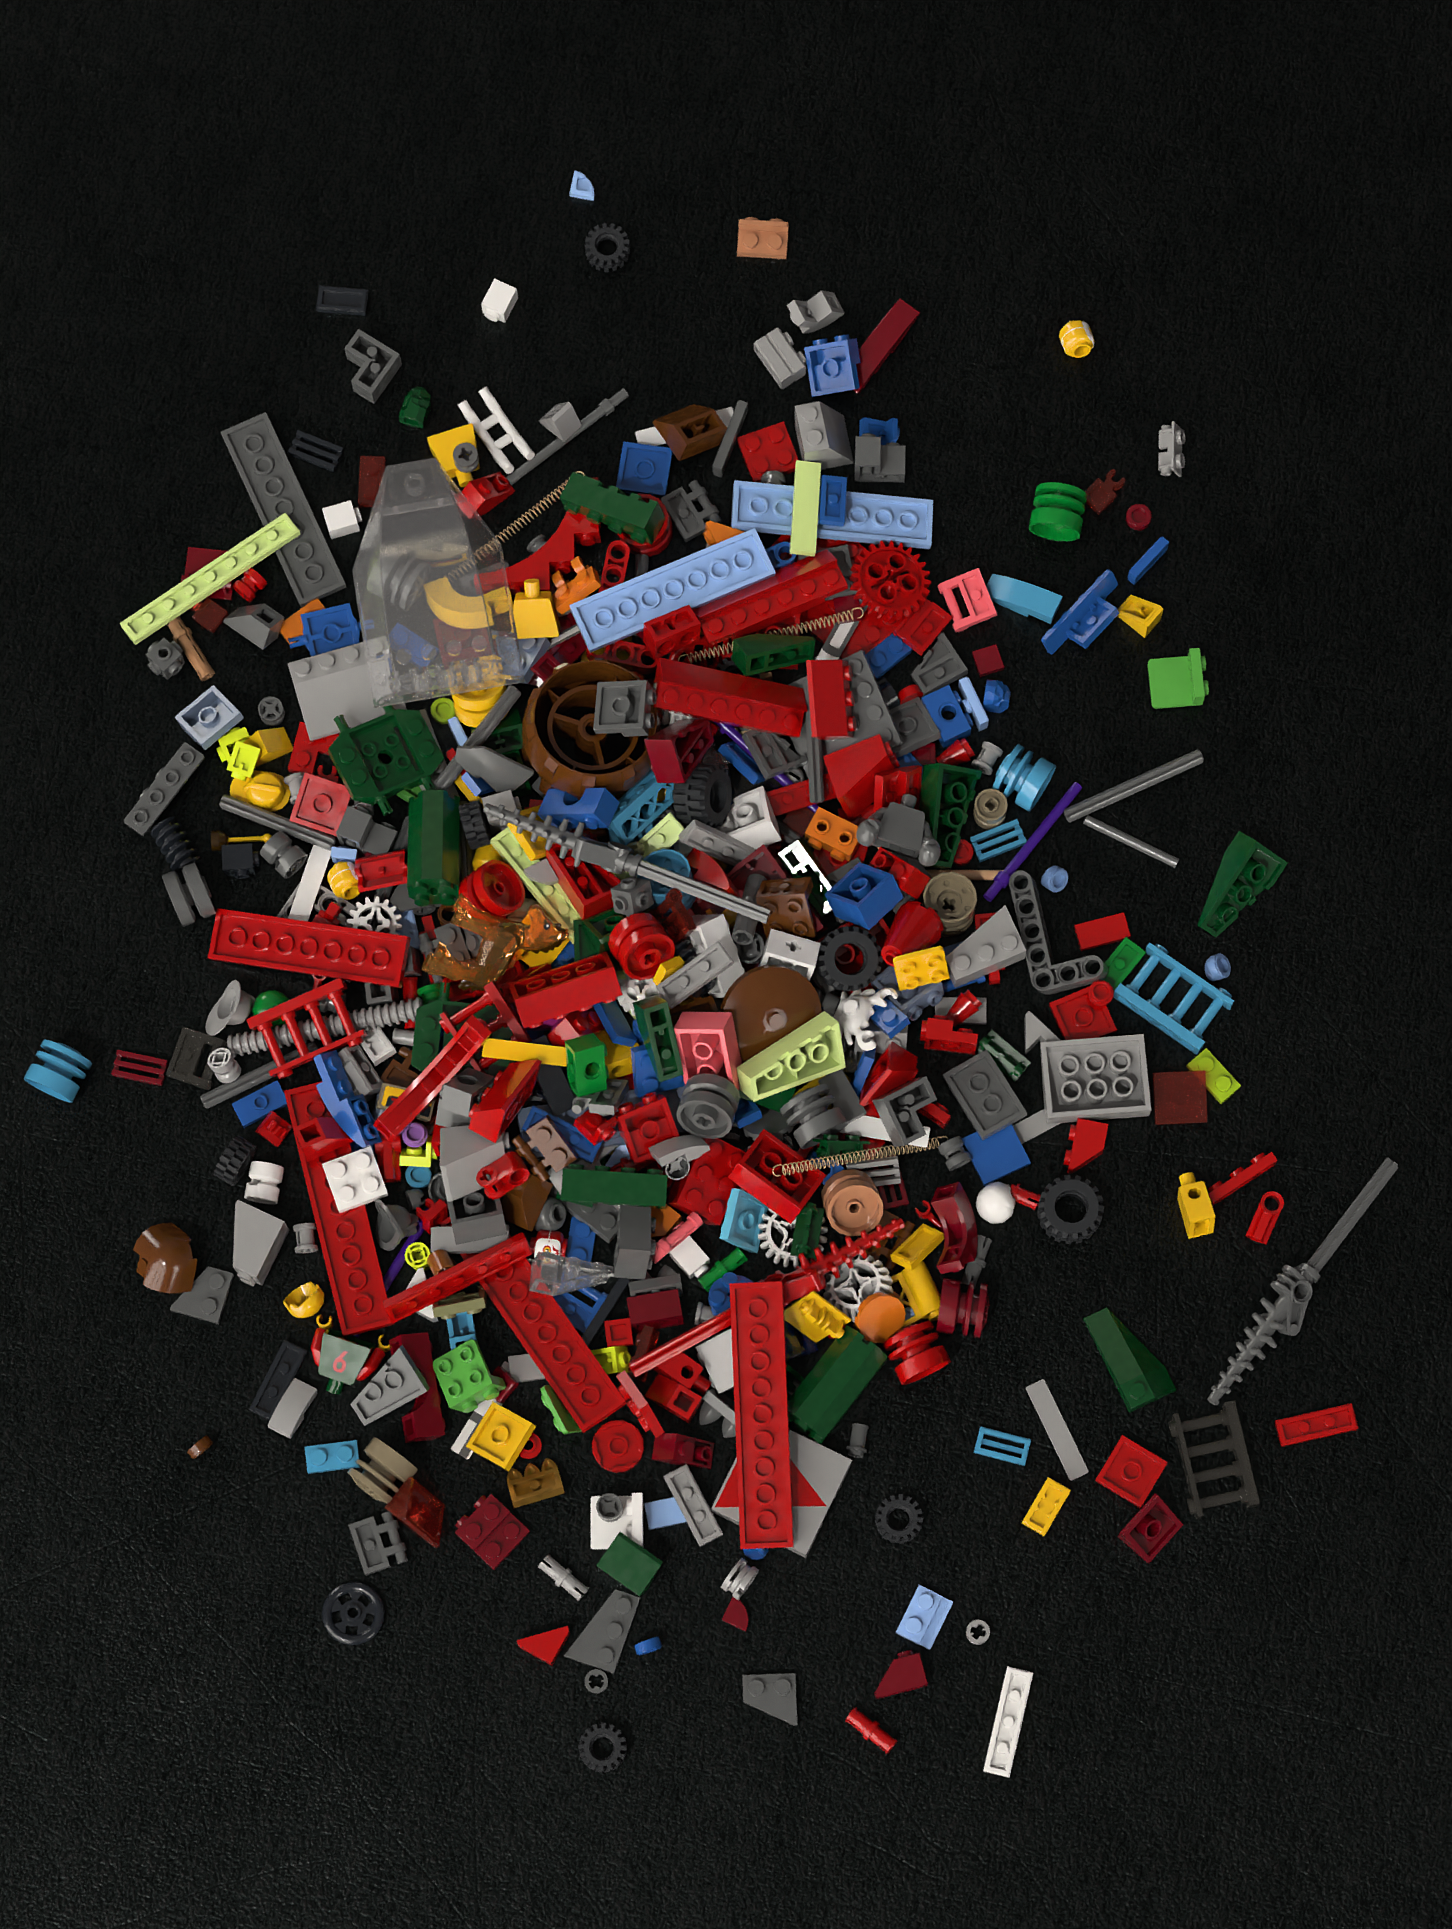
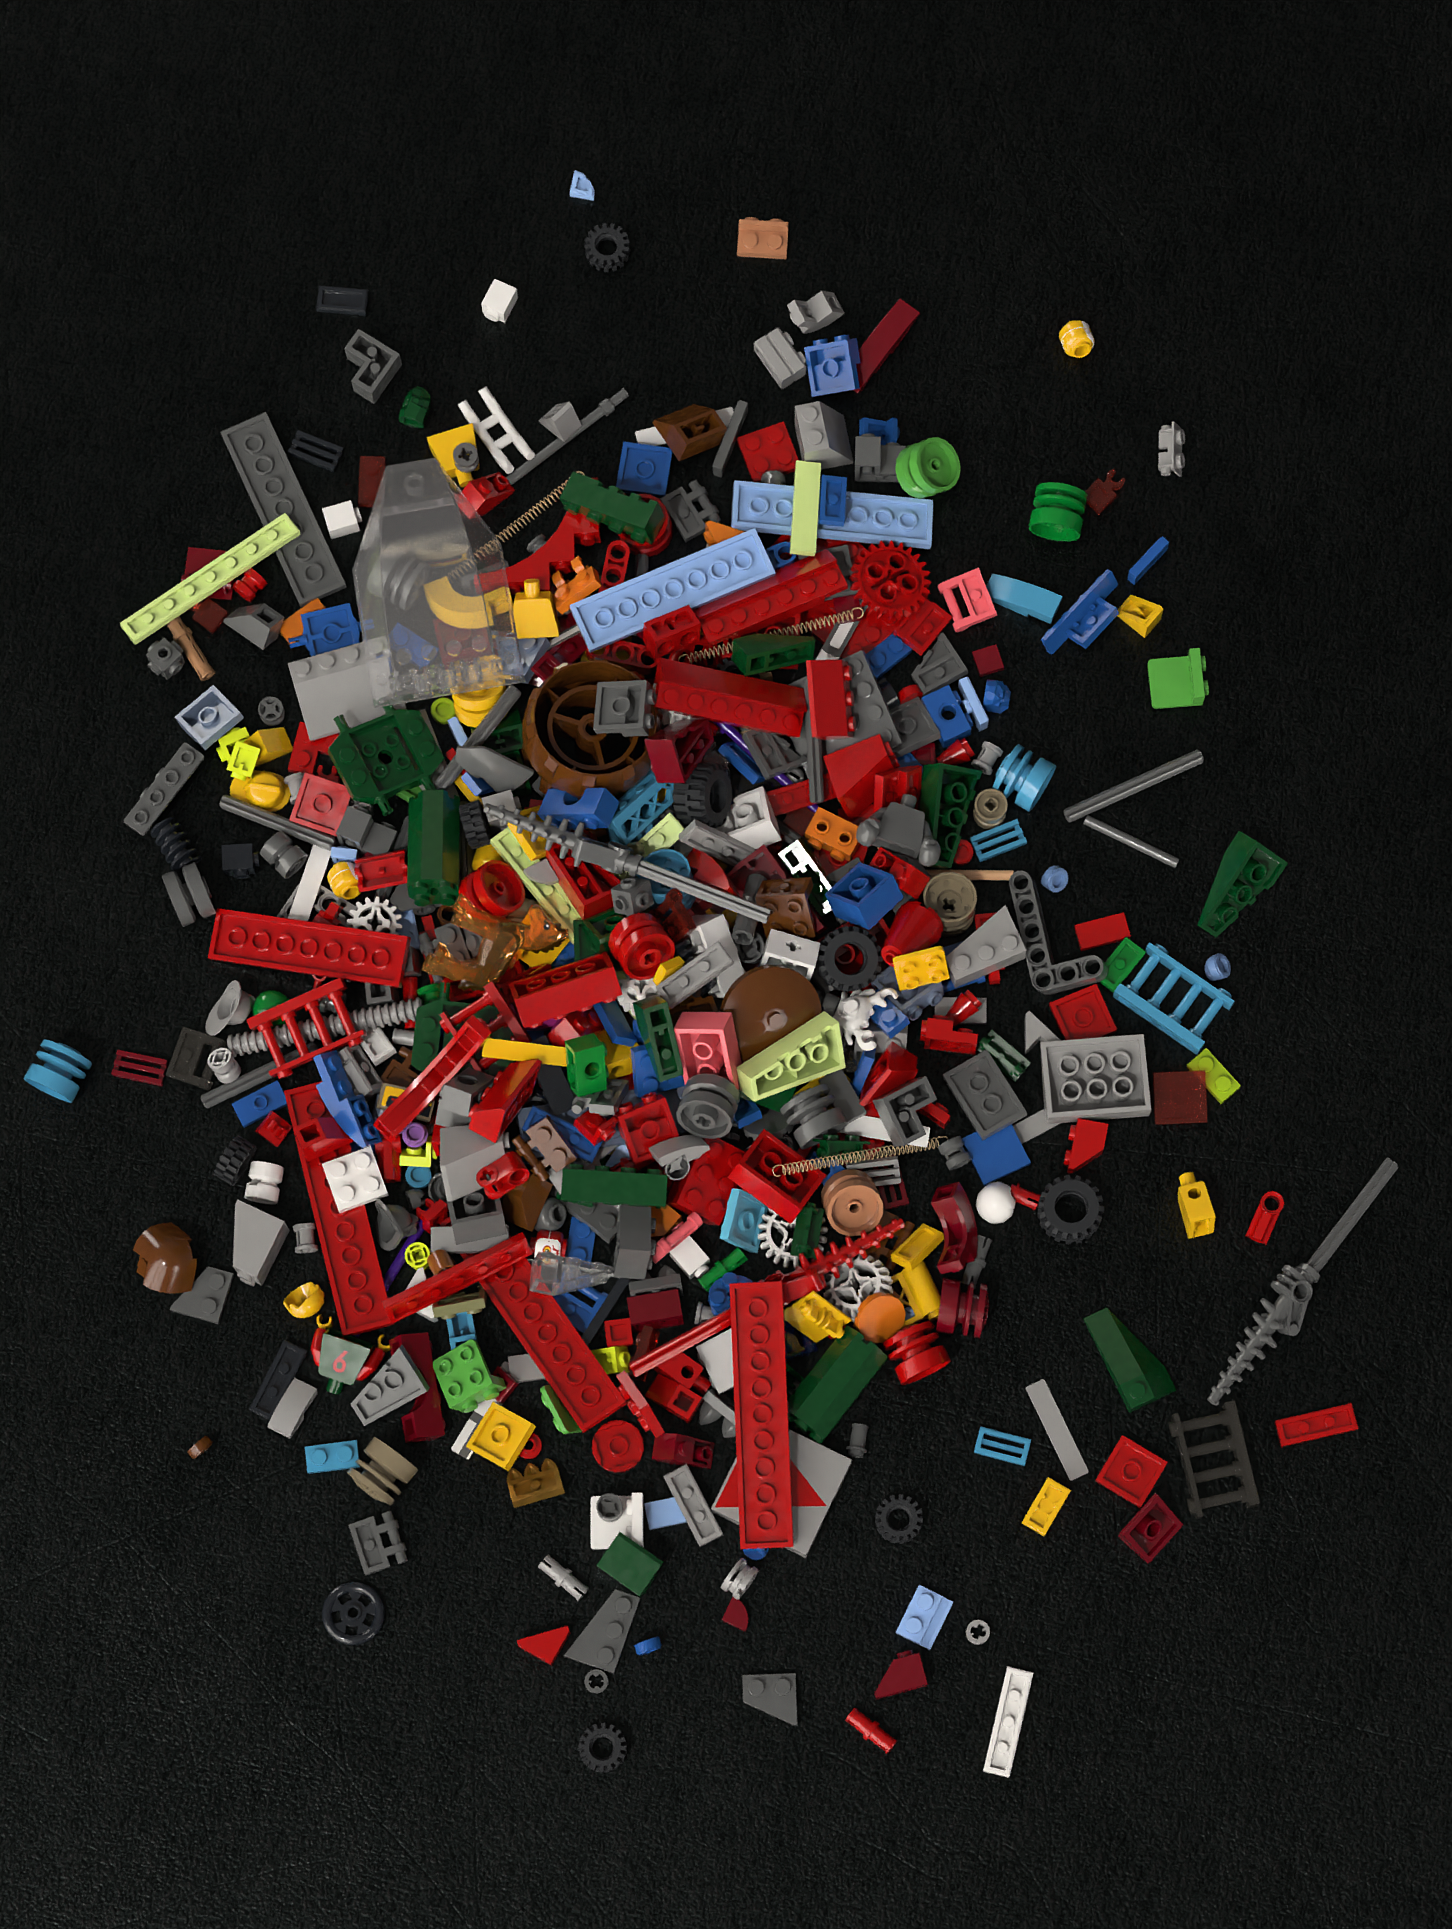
hinge [211,830,272,851] -> none
clear red slope [385,1477,445,1548] -> none
dark red plate [455,1494,530,1570] -> none
red hand [915,1200,943,1232] -> none
dark purple bar [983,782,1082,902] -> none
red plate [1088,980,1114,1006] -> none
dark red tile [1126,504,1151,530] -> none
red plate [1208,1152,1278,1206] -> none
none -> bright green wheel [895,437,960,499]

